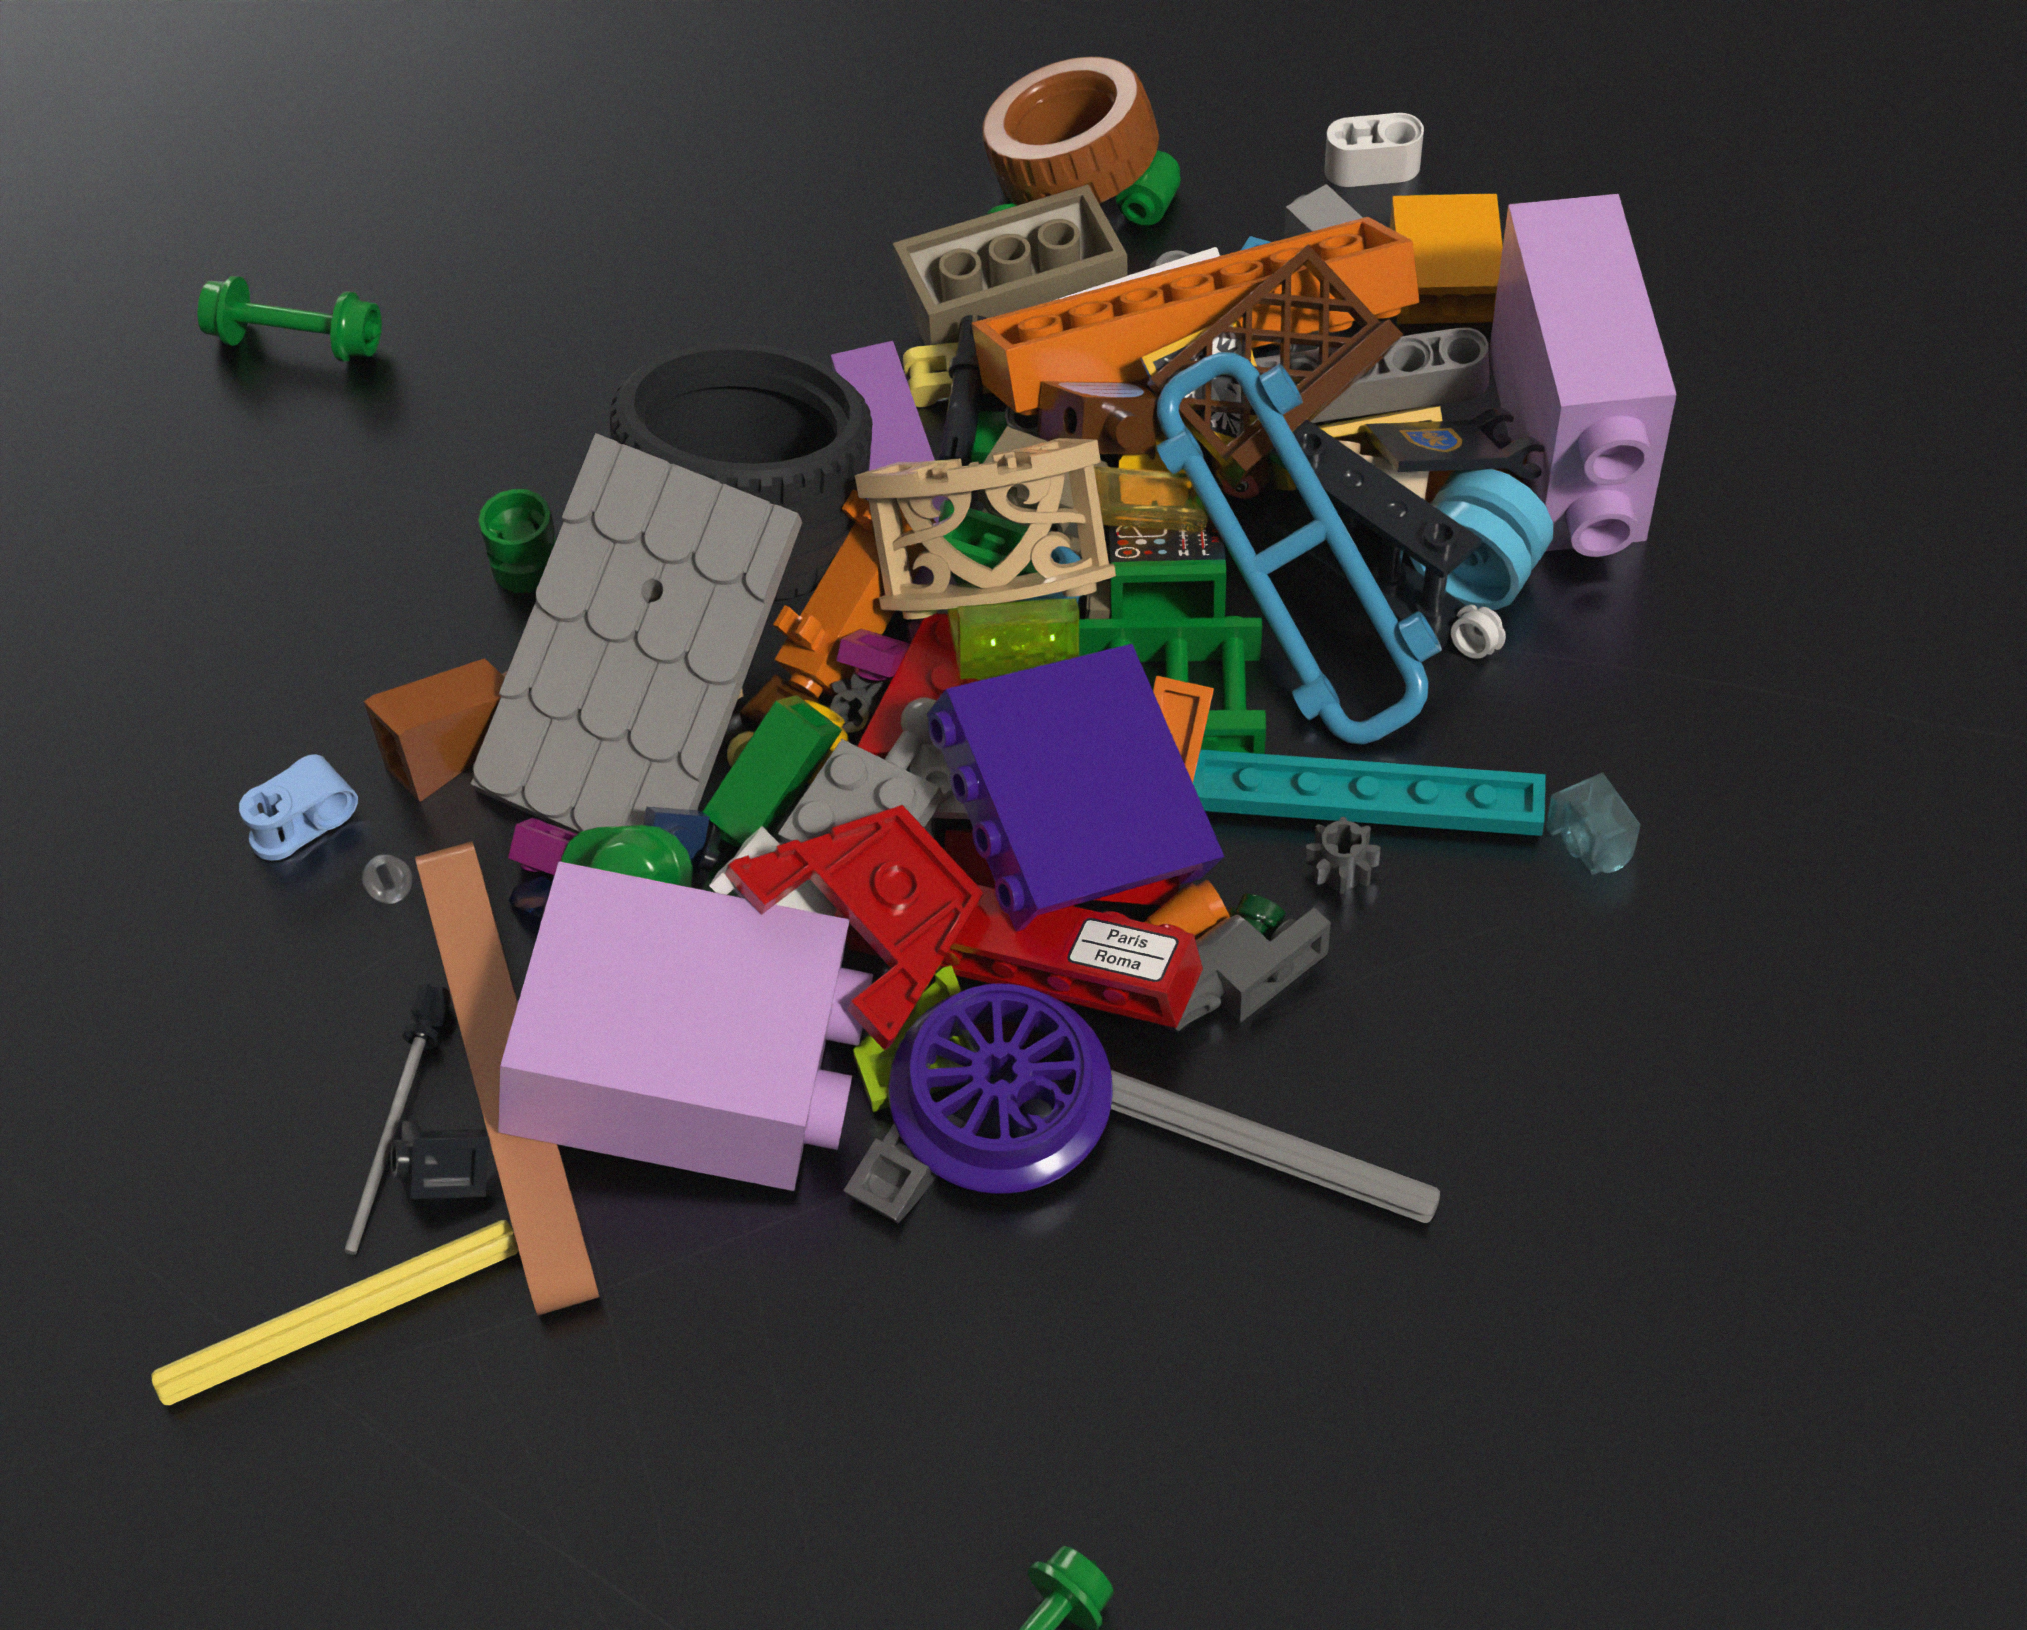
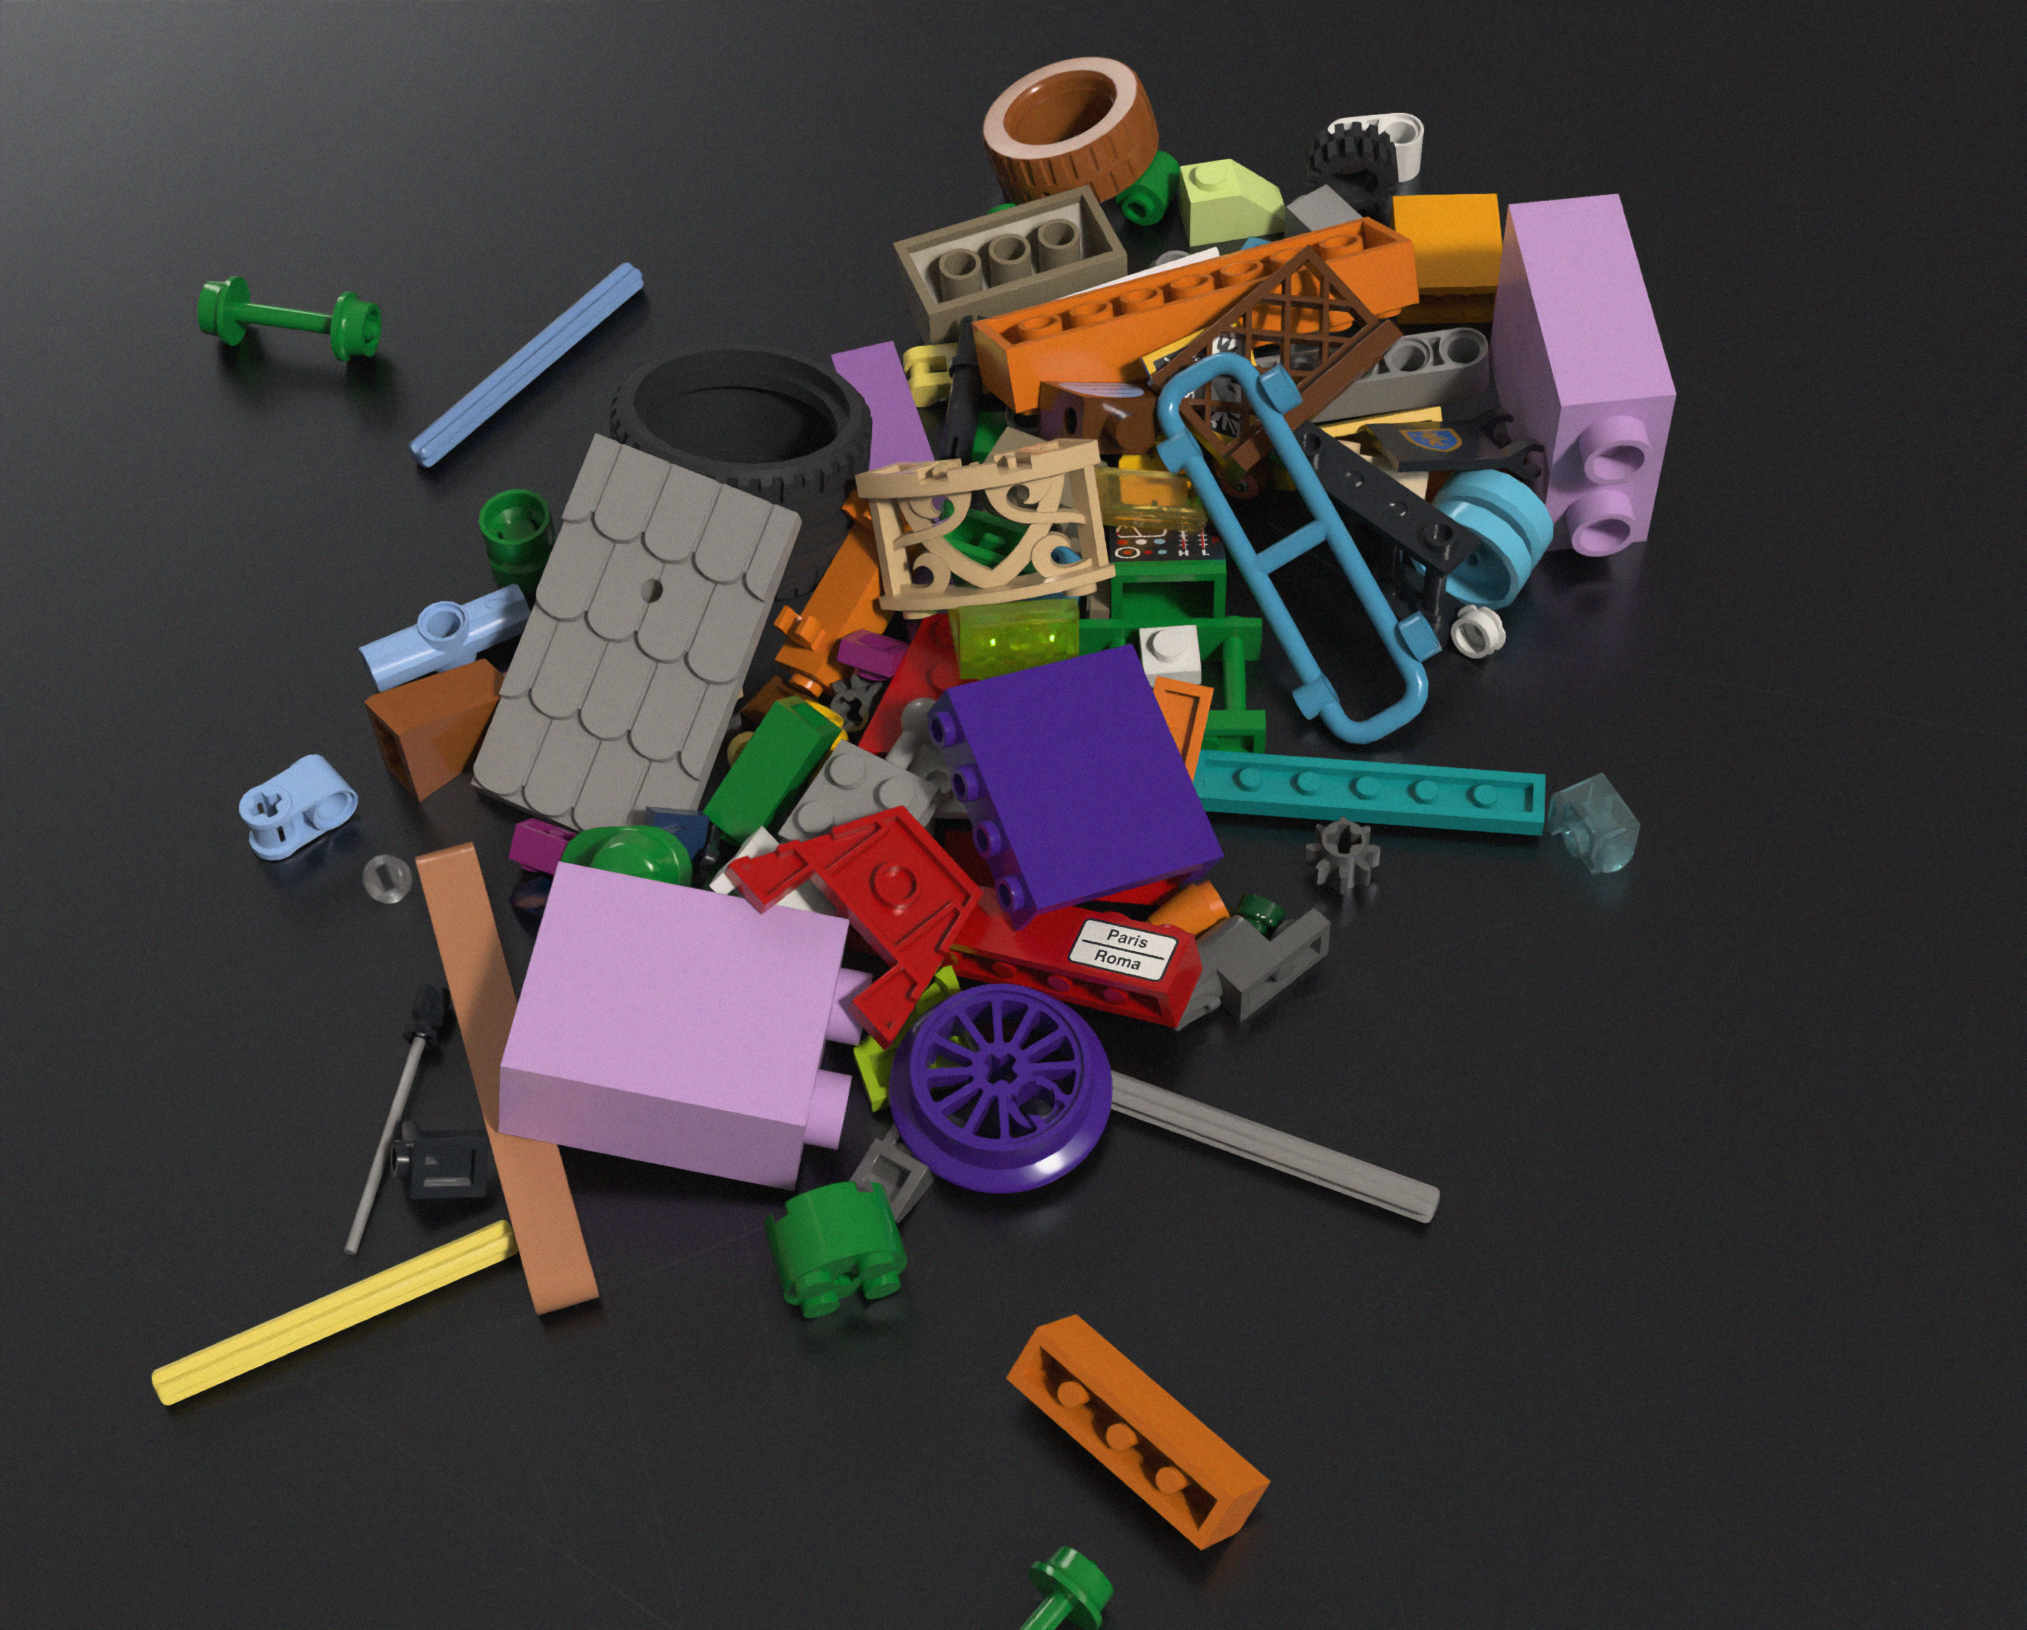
none -> light blue piece [359,584,531,693]
none -> medium blue axle [408,262,644,468]
none -> green brick [763,1181,908,1318]
none -> orange brick [1006,1314,1271,1550]
none -> white plate [1139,625,1201,688]
none -> yellowish green slope [1179,159,1286,247]
none -> black tyre [1304,122,1399,215]

